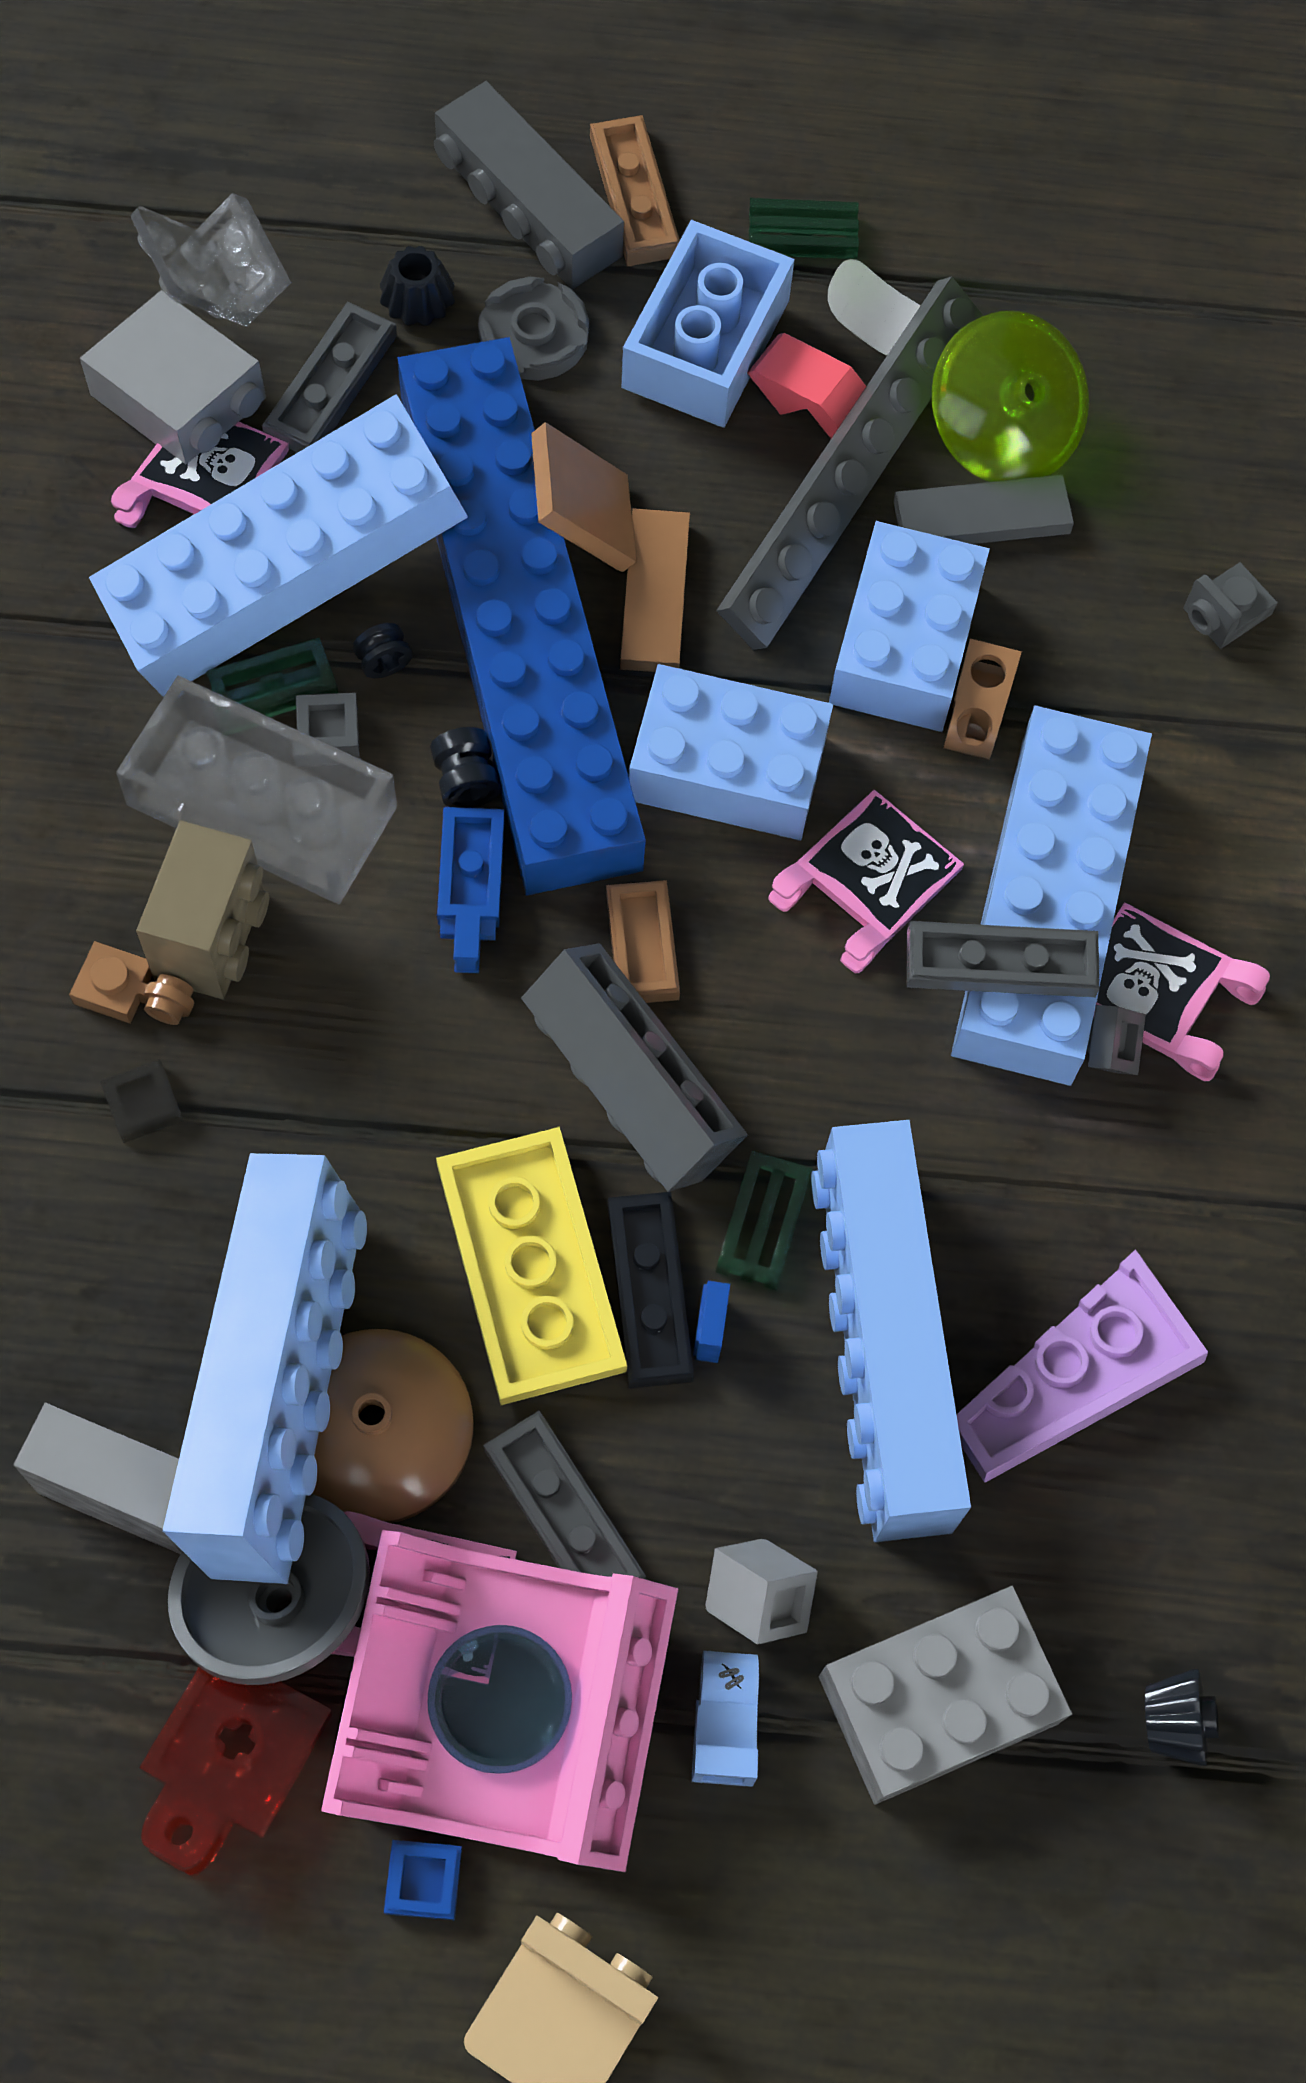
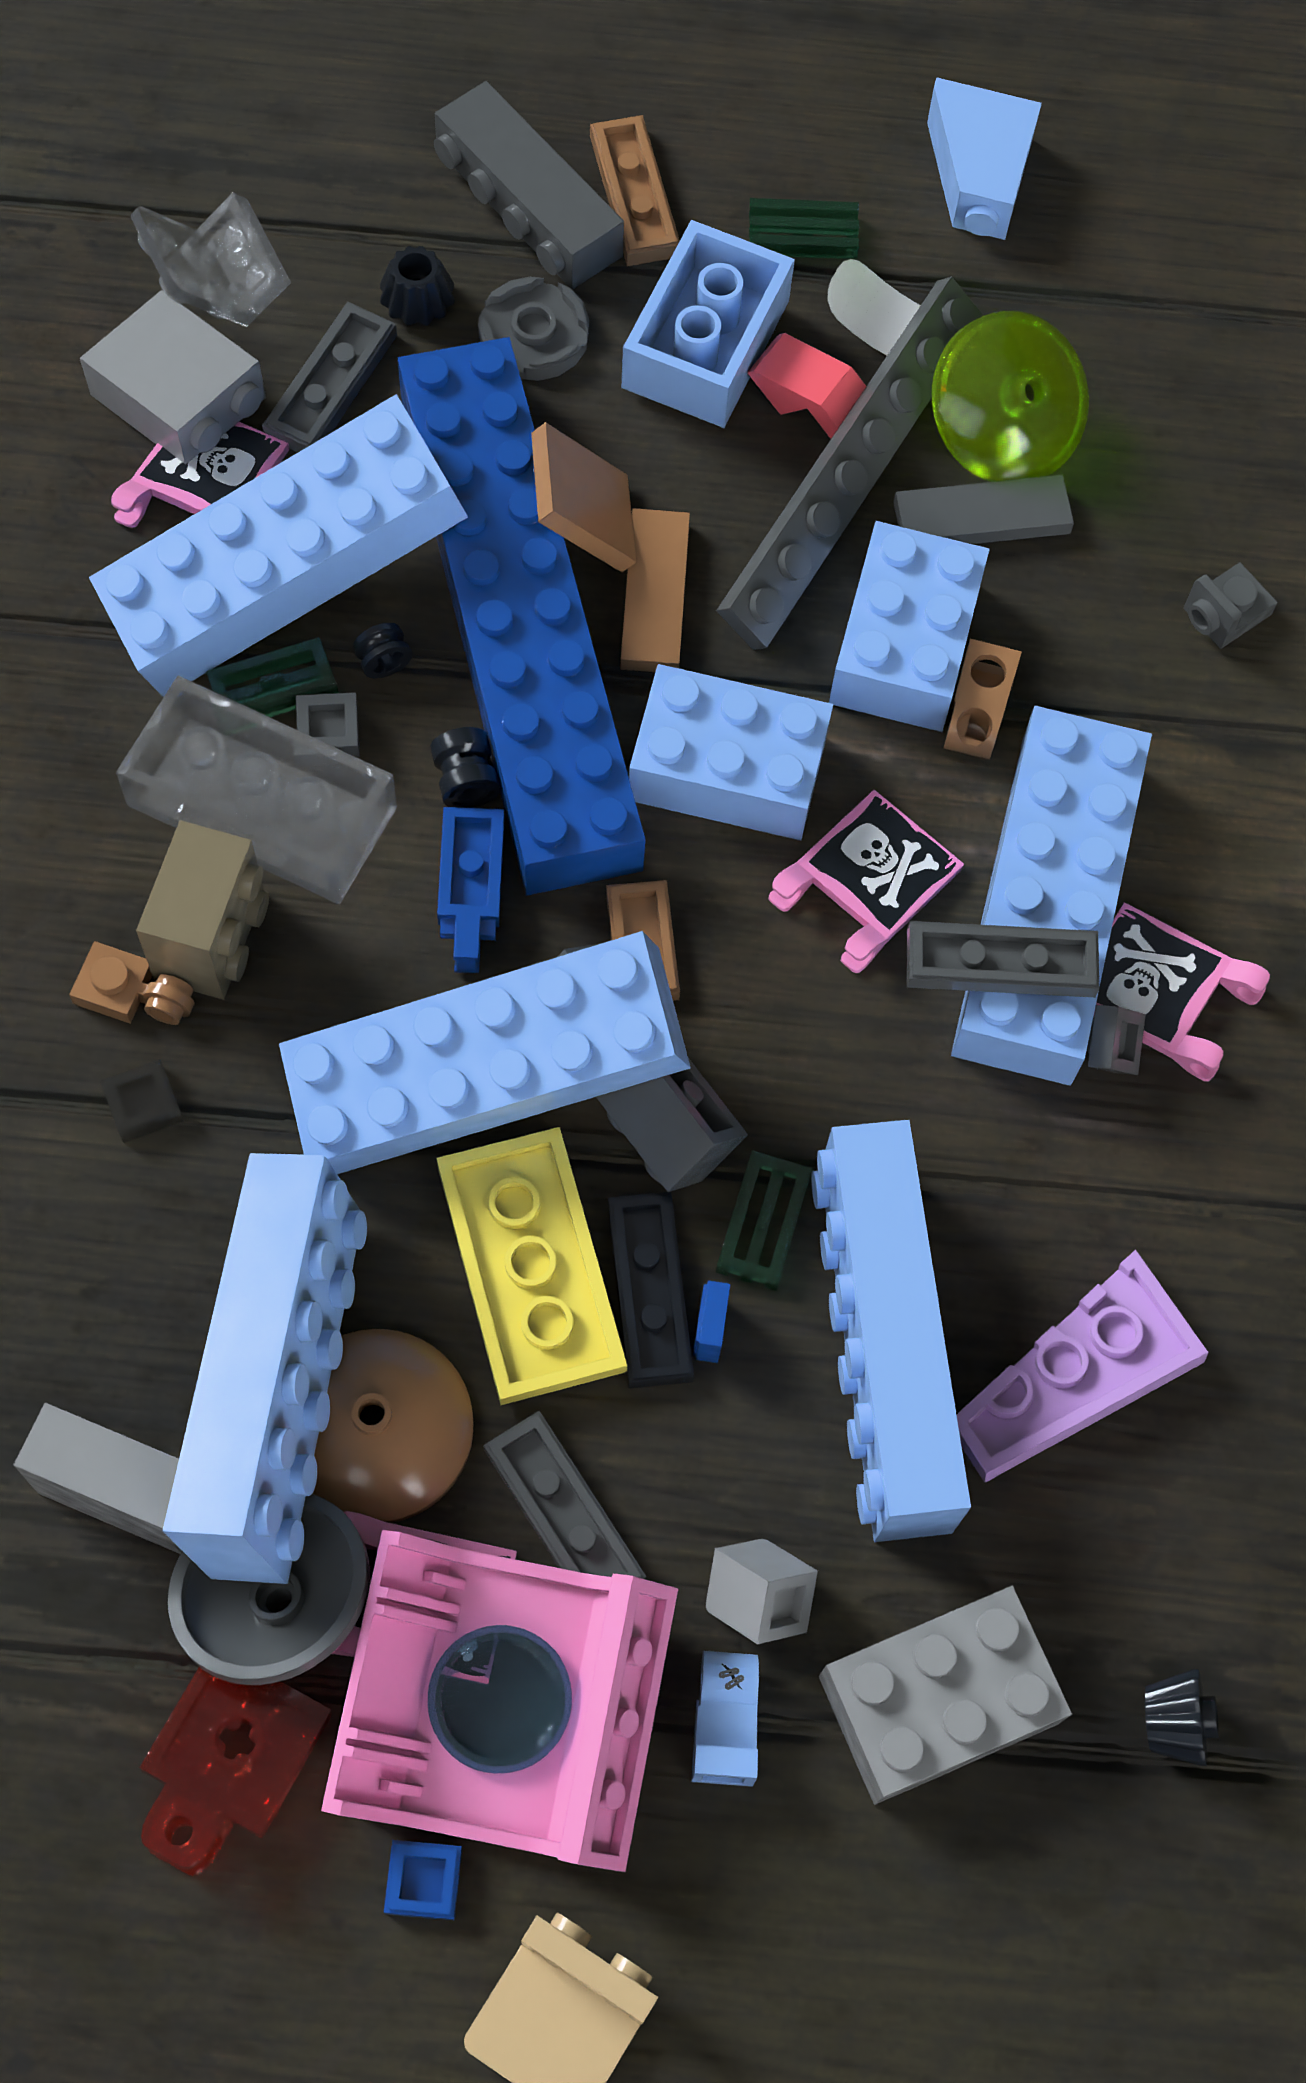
none -> light blue brick [279,931,691,1174]
none -> light blue slope [927,78,1042,240]

